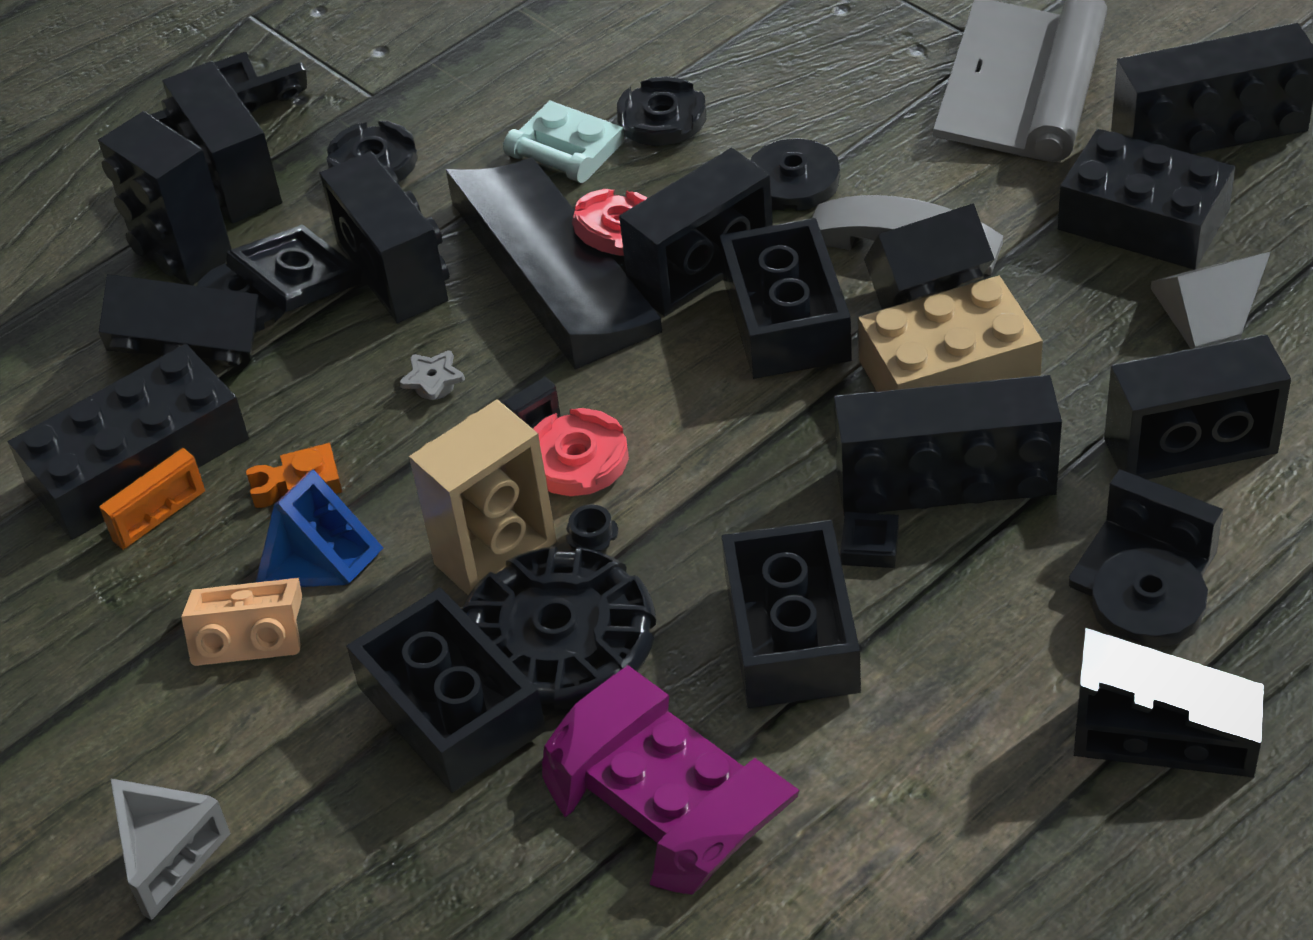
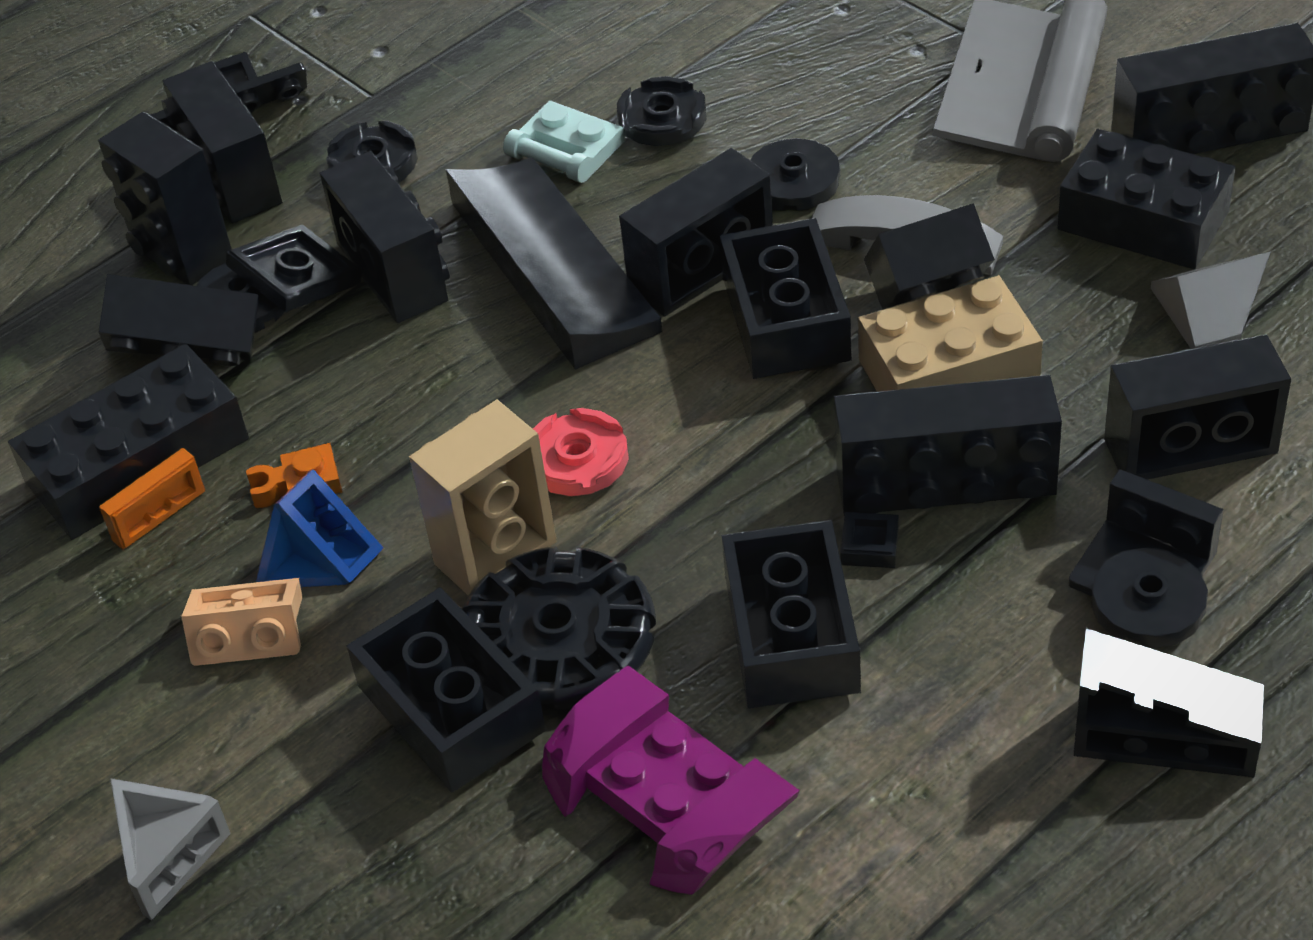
light grey plate [400,351,465,400] -> none
black tile [504,376,561,429] -> none
black plate [566,504,618,552] -> none
coral plate [572,189,647,256] -> none

